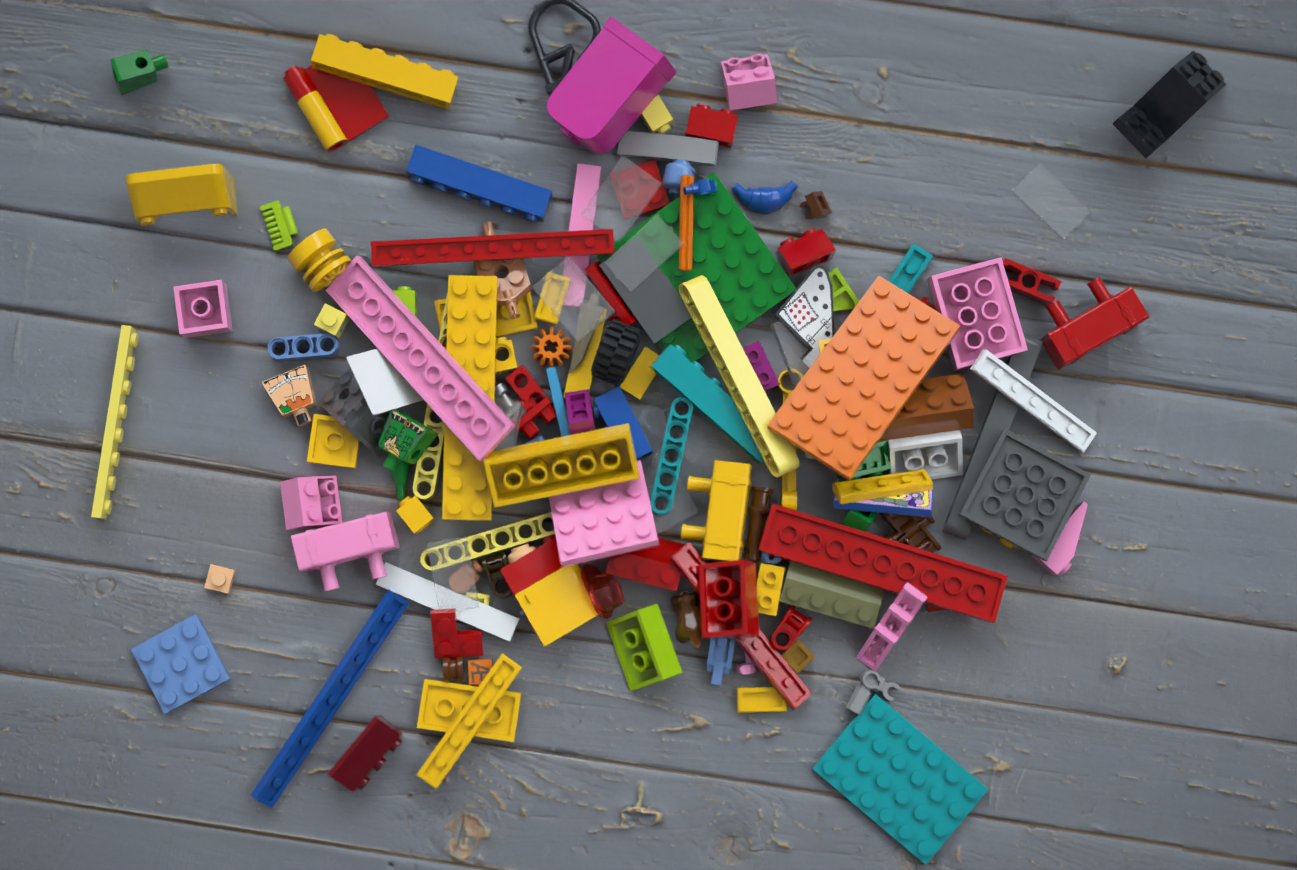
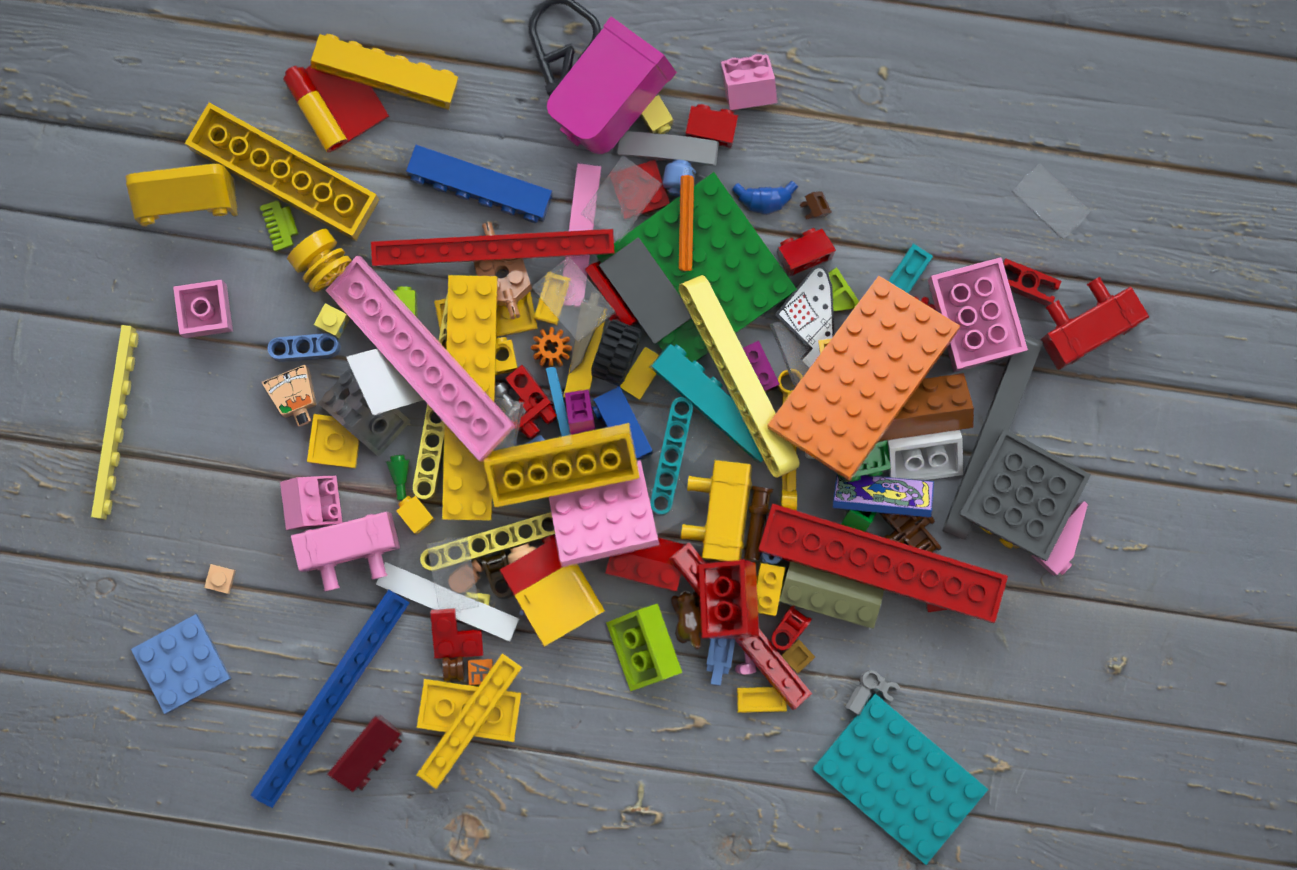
green torso [110,50,169,95] -> none
green torso [379,409,438,472] -> none
clear red piece [581,564,625,619] -> none
clear piece [604,214,684,292] -> none
blue piece [683,178,717,196] -> none
yellow tile [832,469,933,504] -> none
bright pink slope [856,582,927,671] -> none
white tile [970,349,1097,453] -> none
black bracket [1113,50,1226,159] -> none
none -> yellow brick [185,102,379,241]

